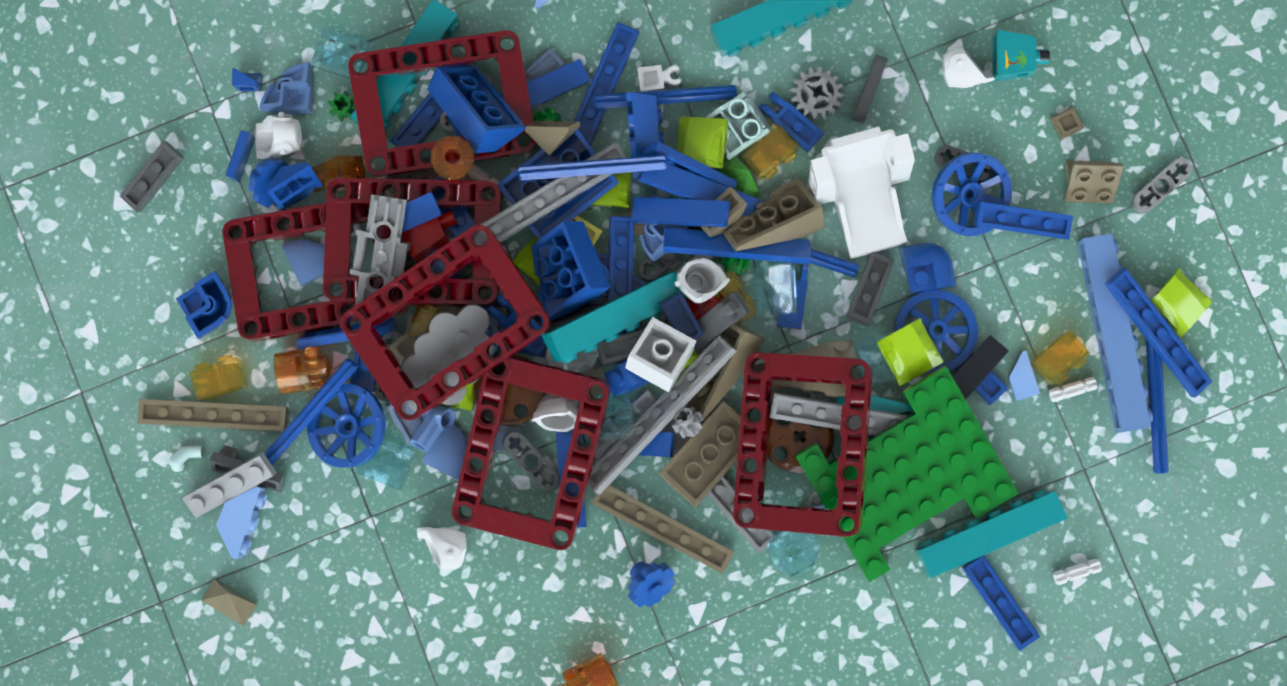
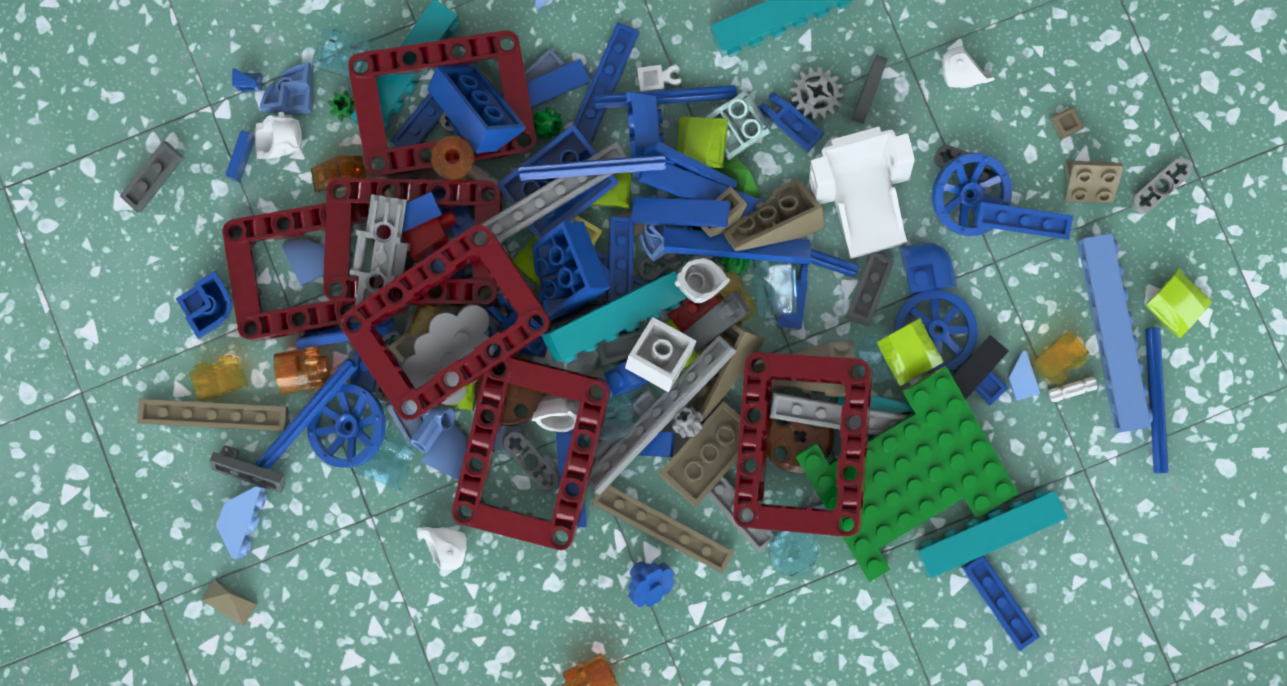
light aqua arm [169,445,204,472] -> none
light grey plate [182,452,276,518] -> none
blue plant [248,158,289,208] -> none
blue slope [266,162,323,211] -> none
dark tan slope [525,121,580,156] -> none
dark blue tile [658,291,704,340] -> none
clear yellow brick [742,126,799,181] -> none
teal torso [992,30,1050,81] -> none
white axle [1052,559,1102,585] -> none
blue tile [1105,268,1213,398] -> none

